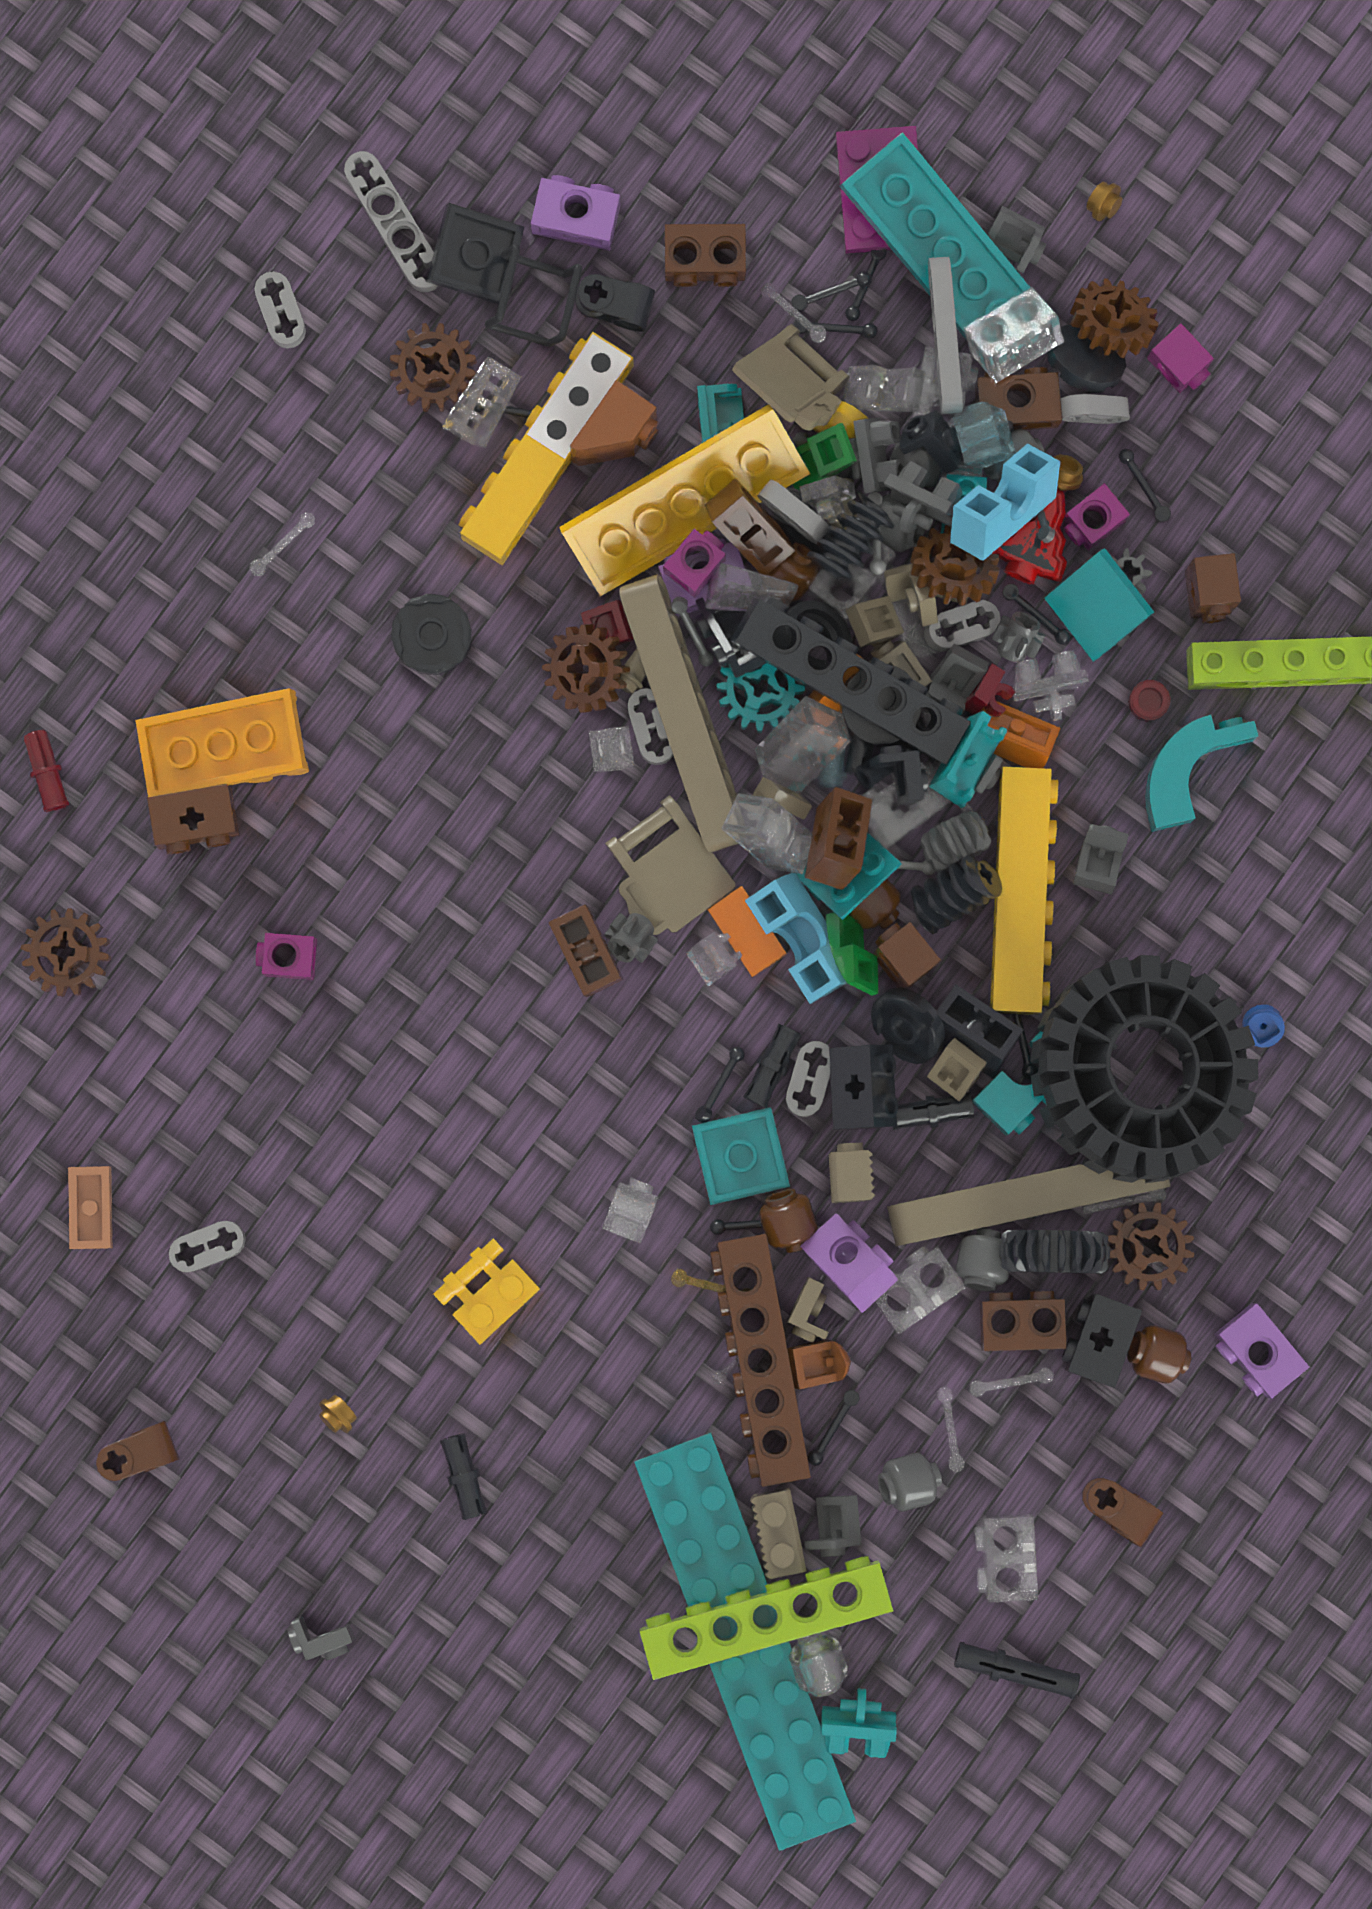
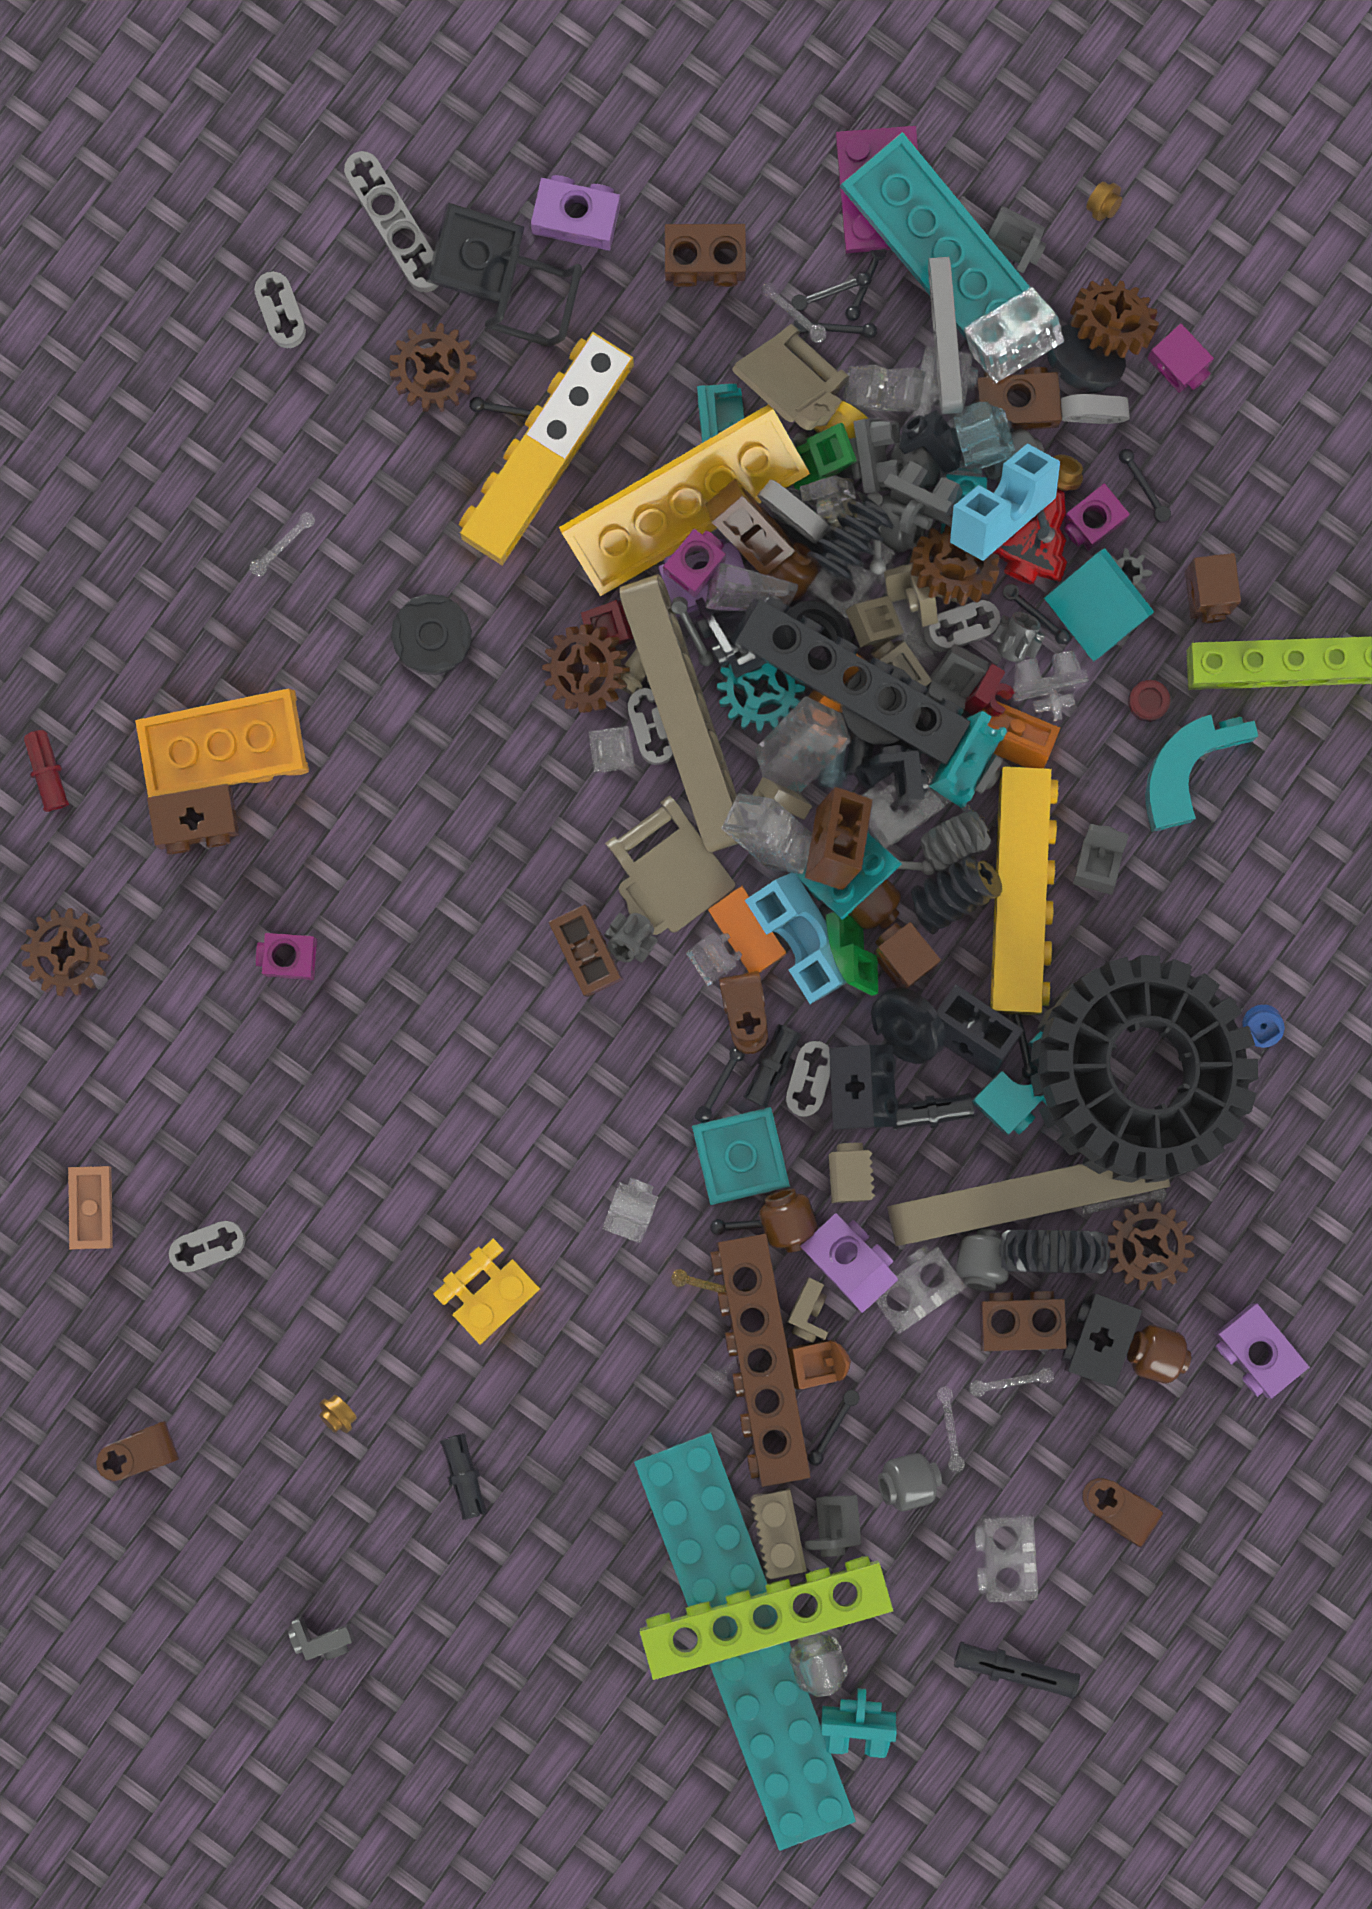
clear slope [442,357,522,448] -> none
dark orange slope [570,380,659,466] -> none
black piece [575,274,655,332] -> none
dark tan bracket [927,1038,987,1101] -> none
none -> reddish brown piece [719,971,768,1054]

